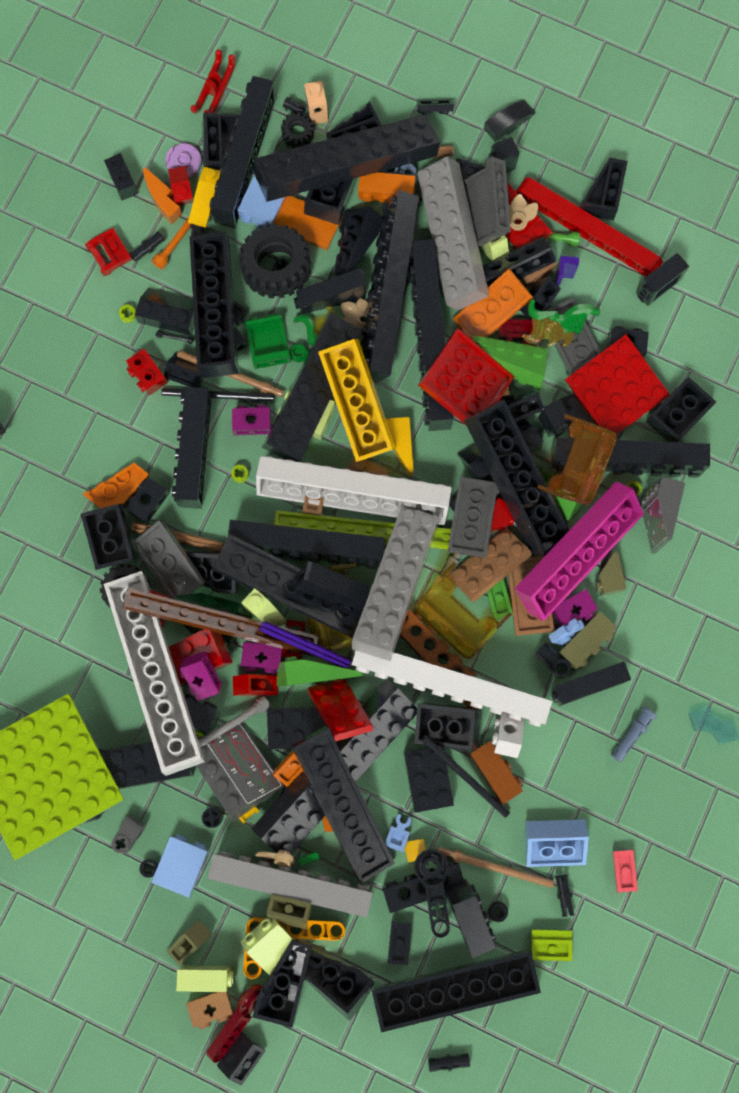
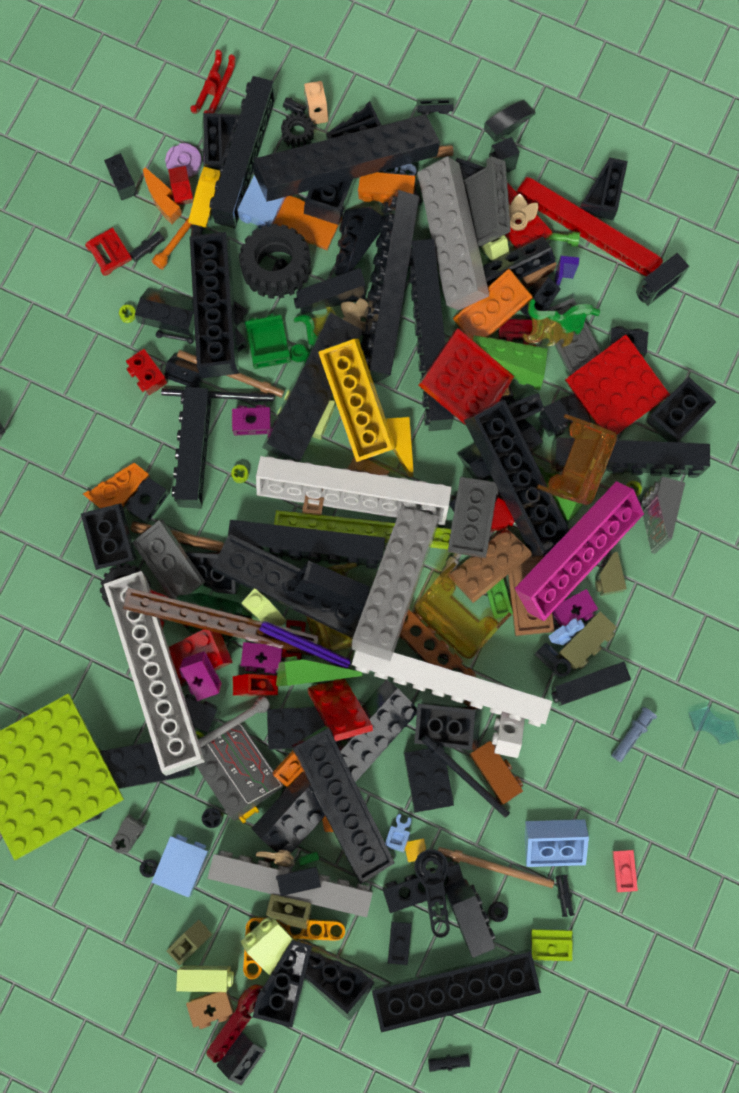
none -> black panel [276,866,321,896]

